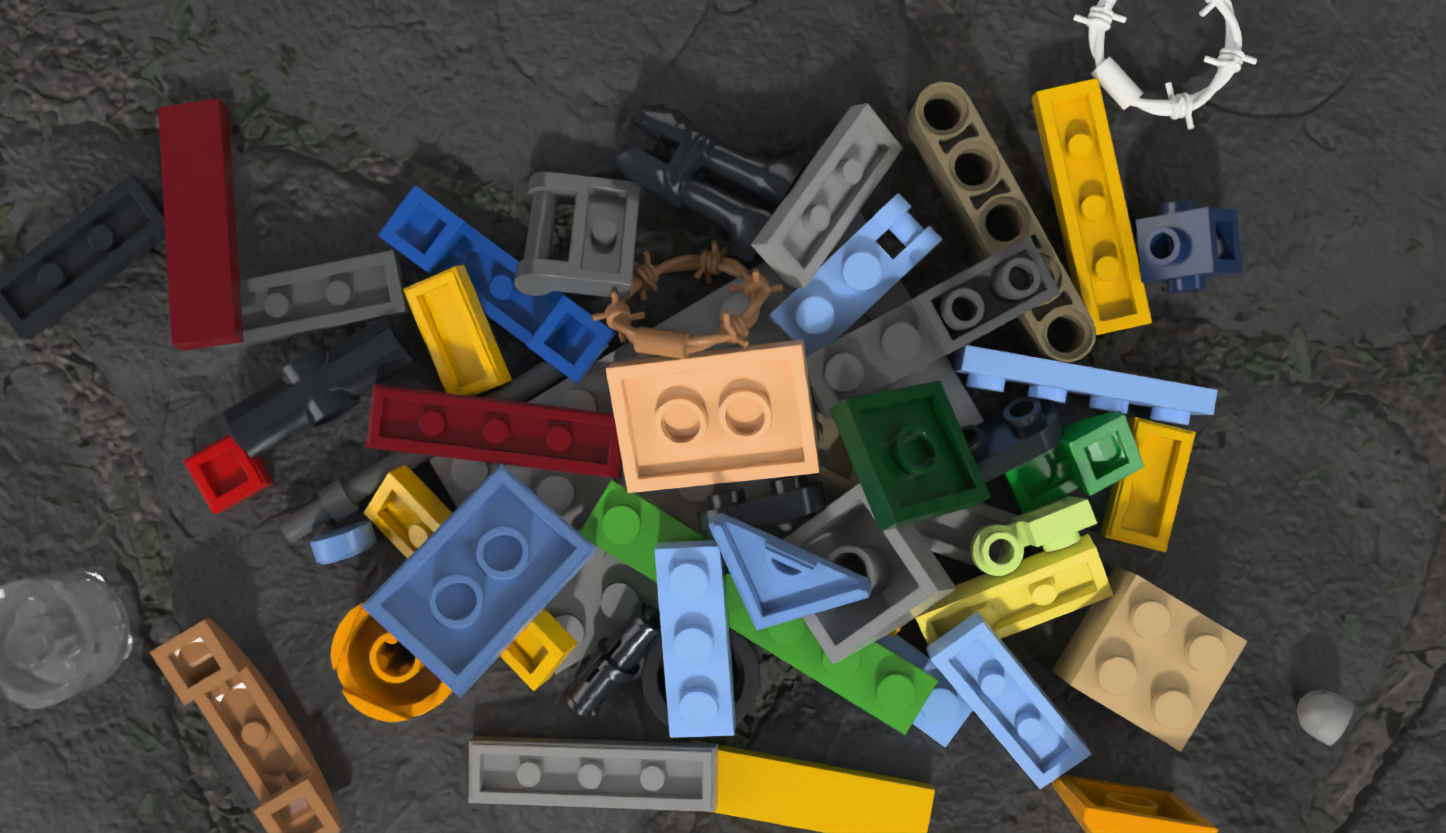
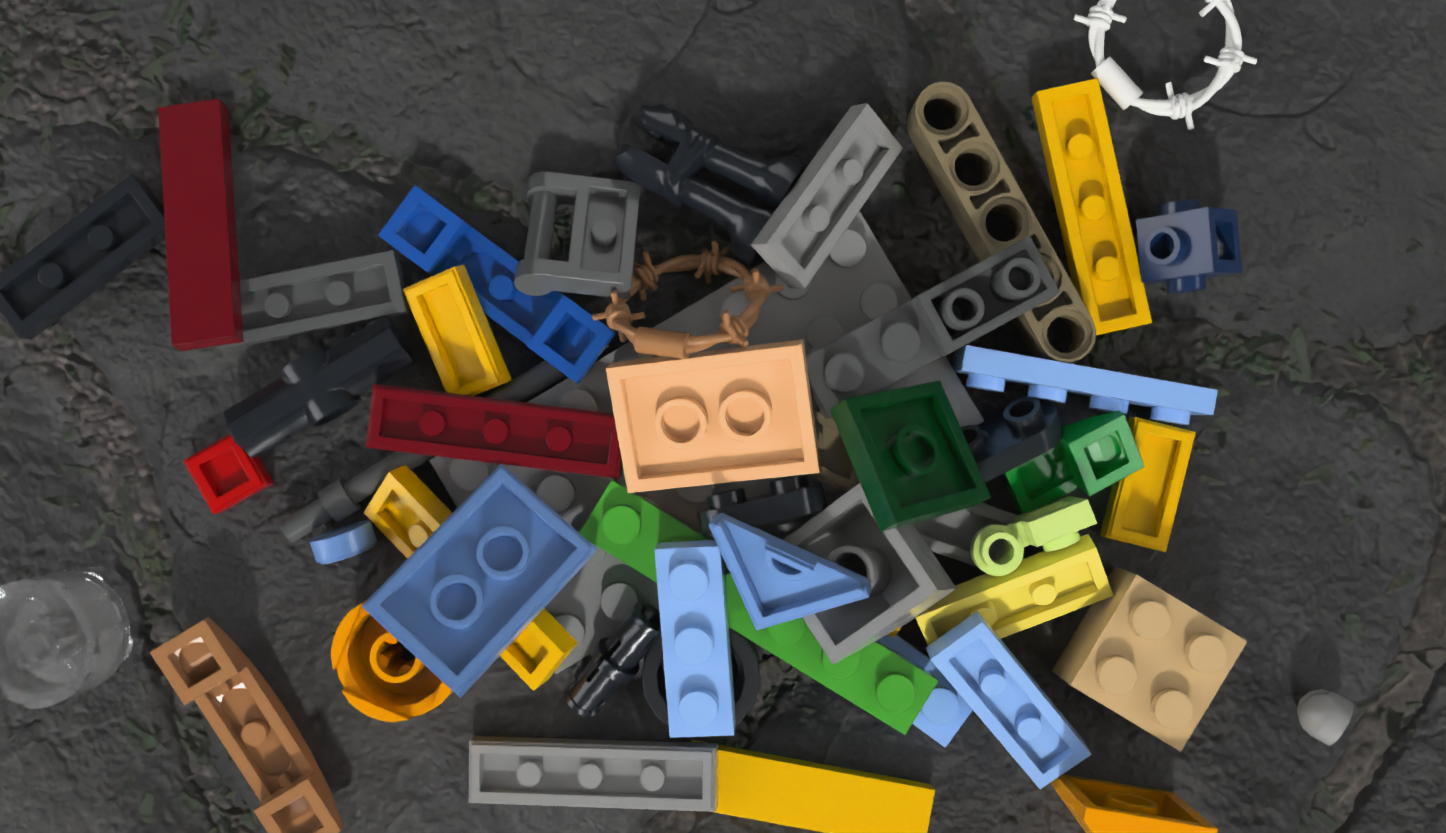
light blue plate [769,193,942,356] -> none

